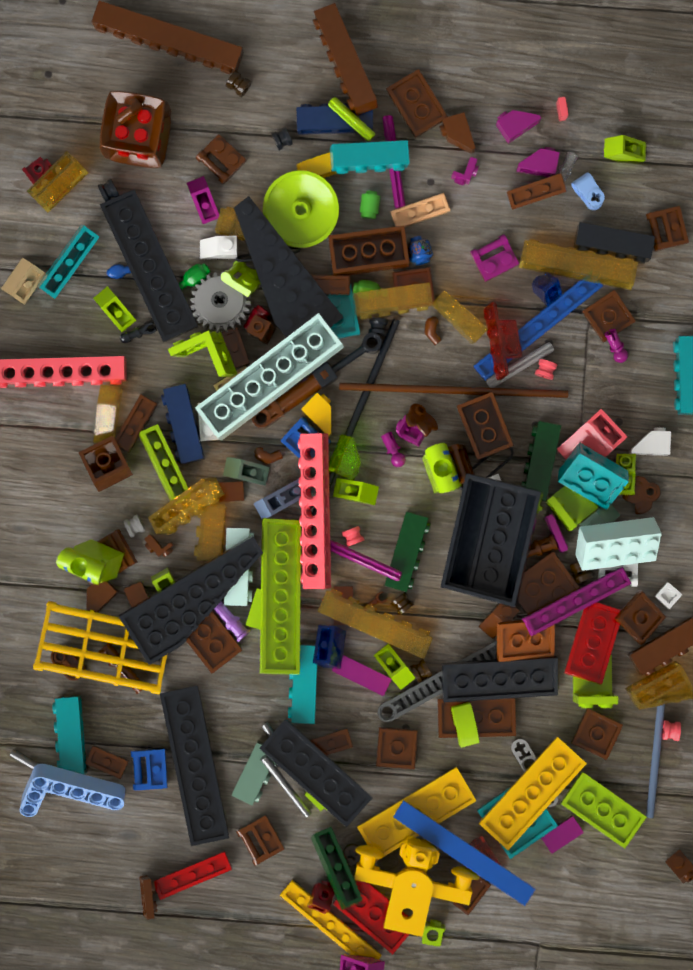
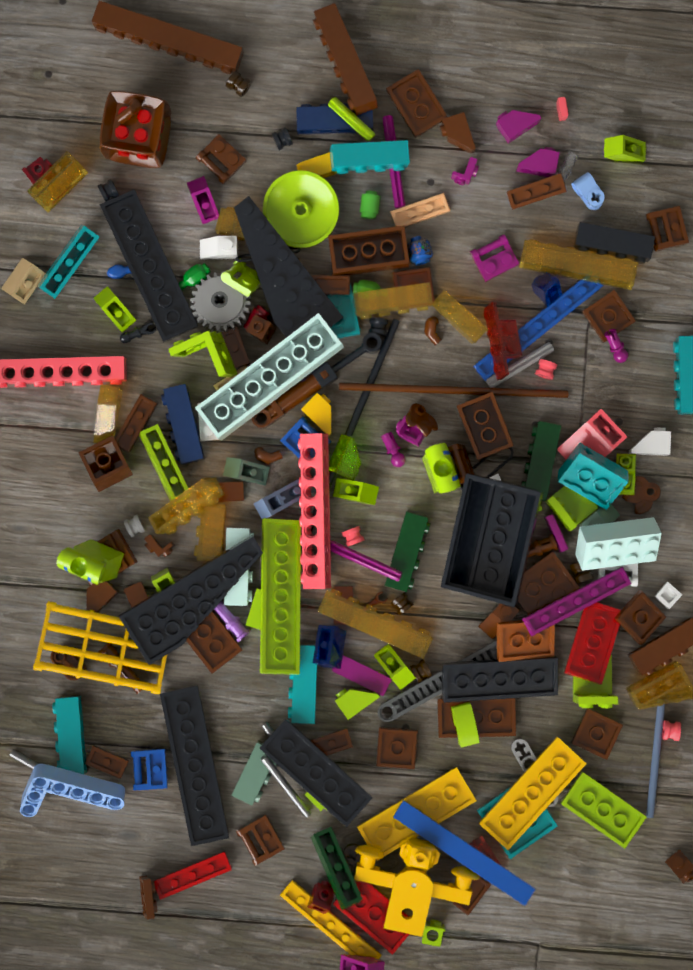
magenta tile [541,816,584,854] -> none
none -> lime slope [335,688,380,720]

